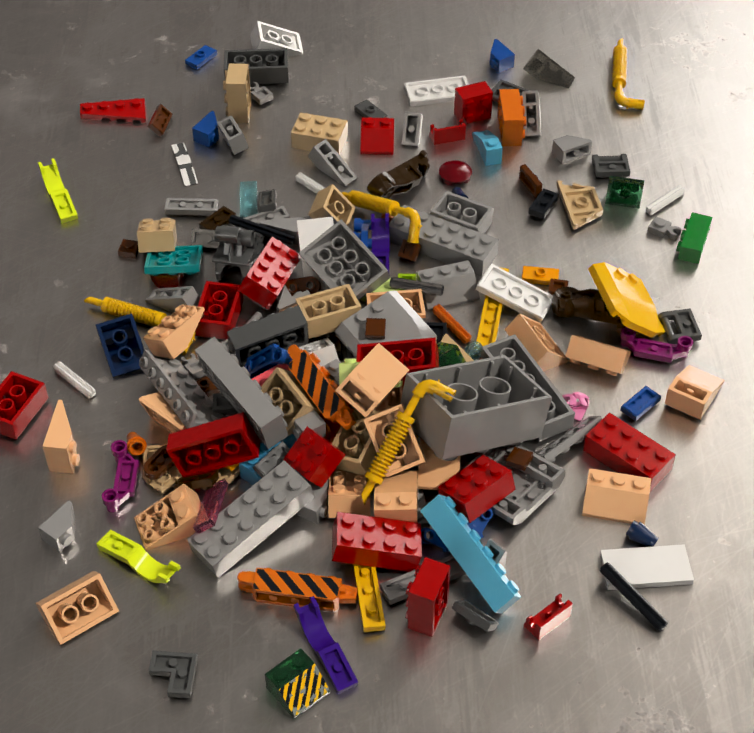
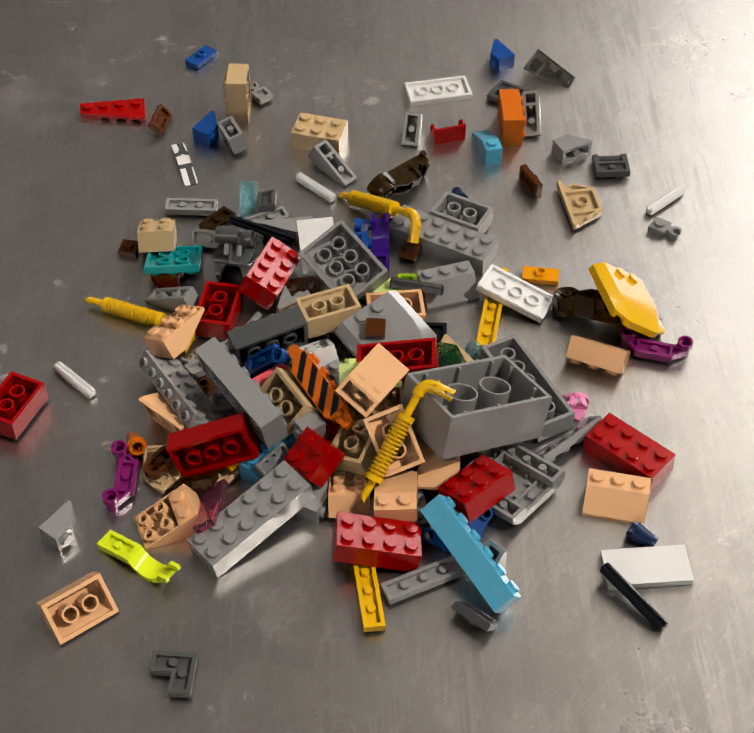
neon yellow piece [38,158,78,224] -> none
light nougat slope [42,400,80,474] -> none
dark blue slope [96,314,144,378] -> none
dark grey brick [224,48,289,85] -> none
orange hinge [237,568,357,612] -> none
white slope [250,21,303,56] -> none
slope [265,648,330,719] -> none
dark purple piece [294,596,358,694] -> none
tan brick [308,184,356,226] -> none
dark grey plate [354,99,387,118] -> none
red slope [360,117,394,155] -> none
red brick [405,557,450,637] -> none
orange axle [433,304,472,344] -> none
dark red dish [439,160,472,185] -> none
red brick [454,81,493,124] -> none
light nougat slope [504,313,569,372] -> none
reddish brown tile [506,447,533,471] -> none
red hinge [524,593,573,641] -> none
black plate [528,188,559,219] -> none
reddish brown plate [548,278,569,295] -> none
clear green slope [605,176,644,209] -> none
yellow piece [612,38,645,110] -> none
blue plate [620,386,661,421] -> none
dark grey plate [658,308,702,344] -> none
light nougat slope [665,365,725,420] -> none
green brick [676,212,713,264] -> none

